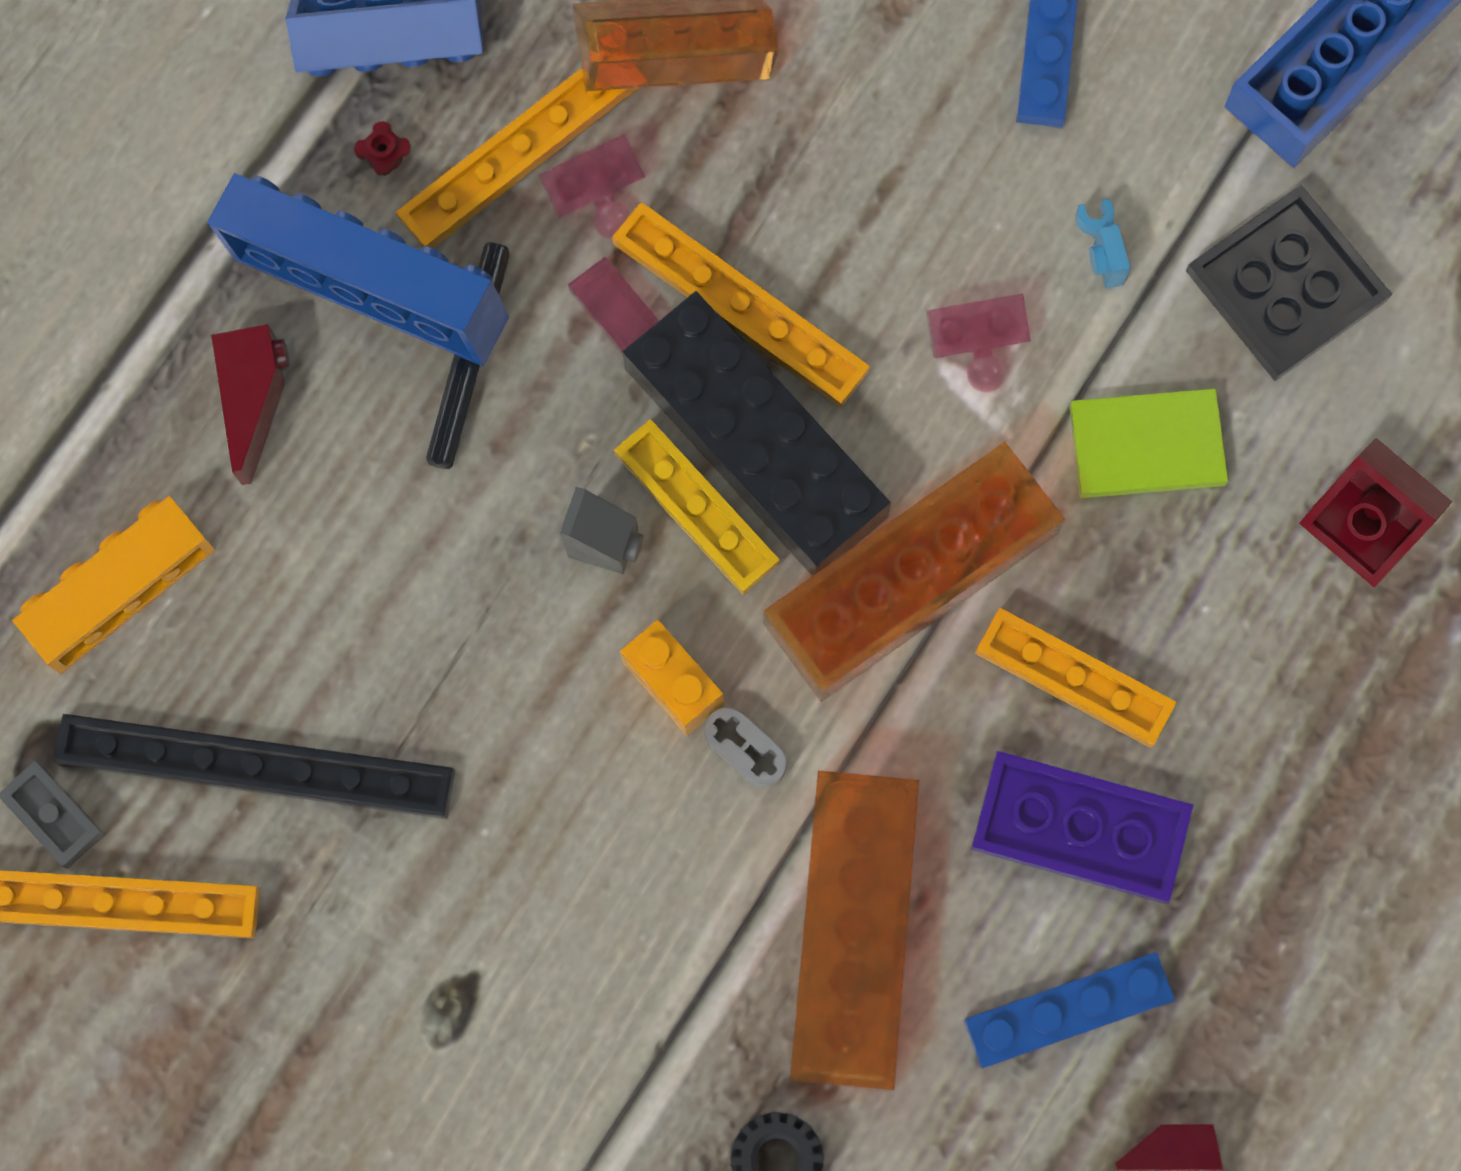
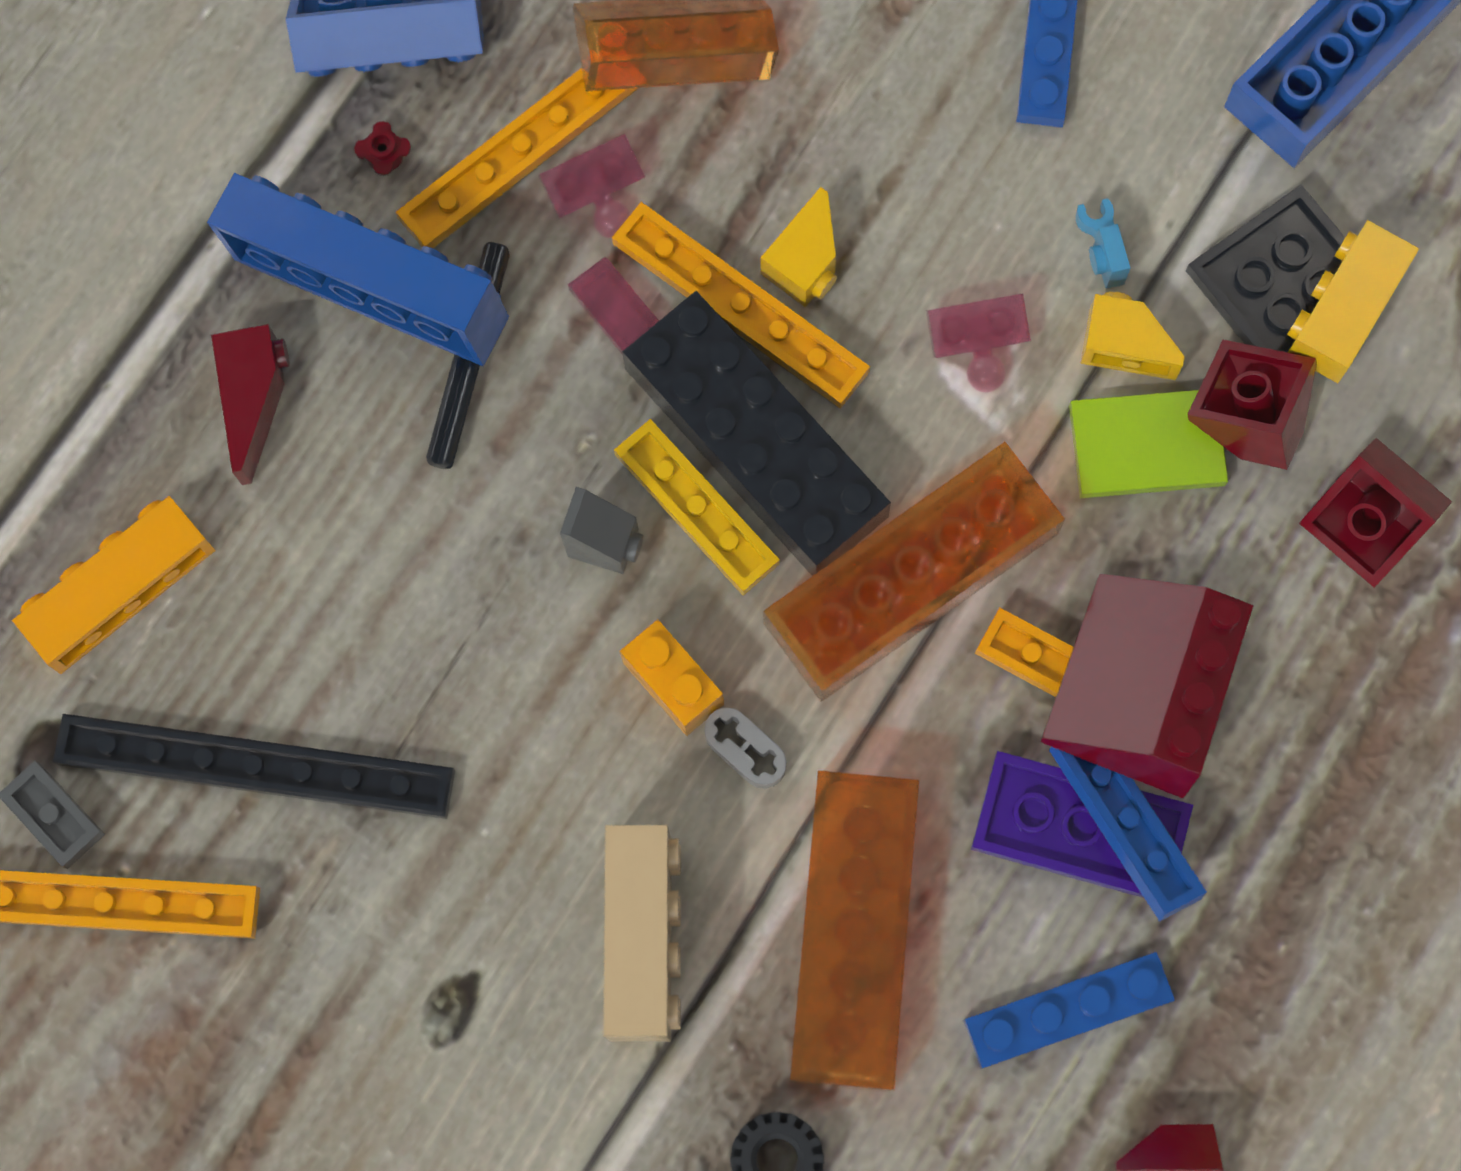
none -> tan brick [603,825,681,1042]
none -> yellow slope [760,187,837,308]
none -> slope [1040,574,1254,799]
none -> blue plate [1049,747,1207,922]
none -> yellow slope [1080,292,1185,380]
none -> dark red slope [1187,340,1317,470]
none -> yellow brick [1287,220,1419,384]

